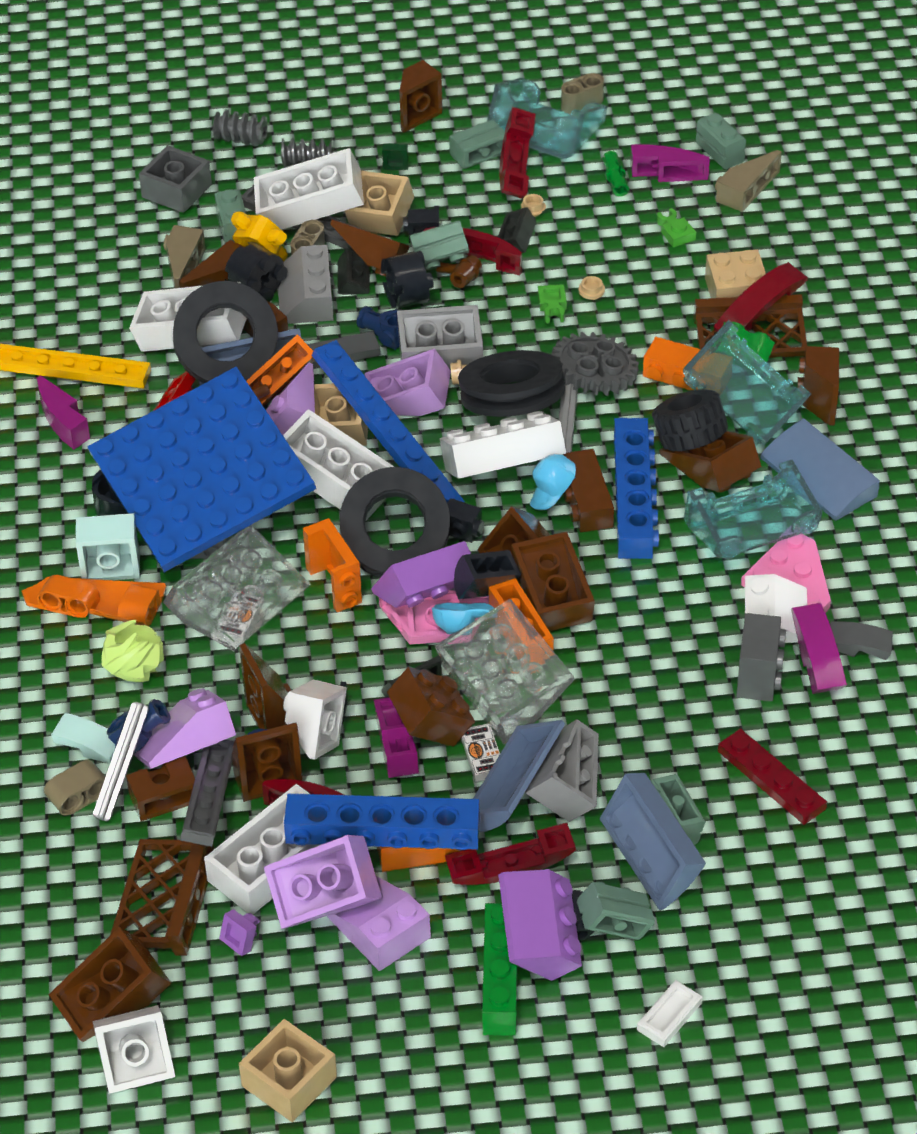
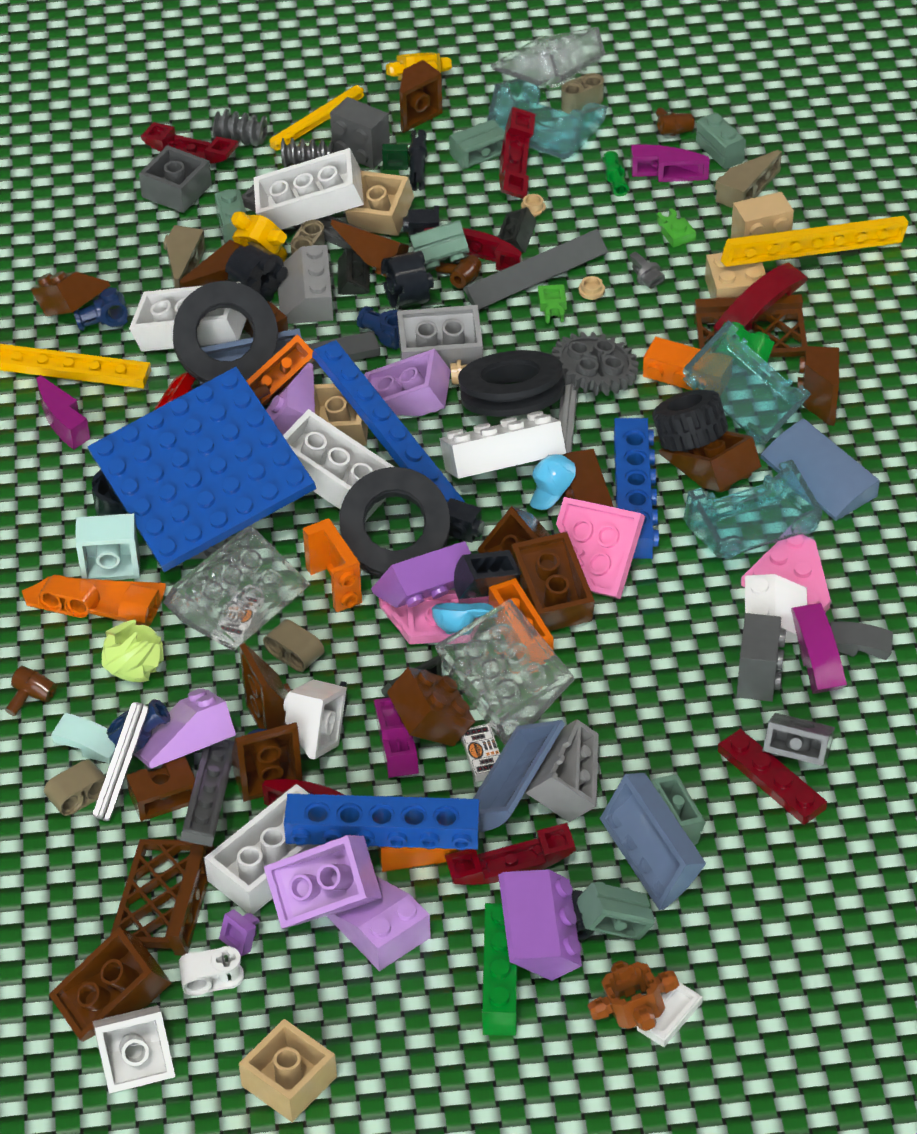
none -> reddish brown piece [5,666,57,716]
none -> reddish brown slope [30,271,111,316]
none -> dark blue connector [73,287,128,331]
none -> dark red slope [141,122,239,164]
none -> white piece [179,946,244,996]
none -> dark tan beam [263,619,325,672]
none -> yellow axle [269,85,364,151]
none -> dark grey brick [330,97,390,169]
none -> yellow piece [386,52,452,81]
none -> black pin [408,129,428,191]
none -> dark grey tile [463,229,608,310]
none -> clear slope [491,27,606,88]
none -> bright pink plate [556,497,645,599]
none -> dark orange piece [587,960,679,1031]
none -> flat silver piece [629,251,665,289]
none -> reddish brown piece [656,108,695,136]
none -> yellow plate [720,216,909,267]
none -> tan brick [731,192,794,238]
none -> dark grey brick [763,713,835,766]

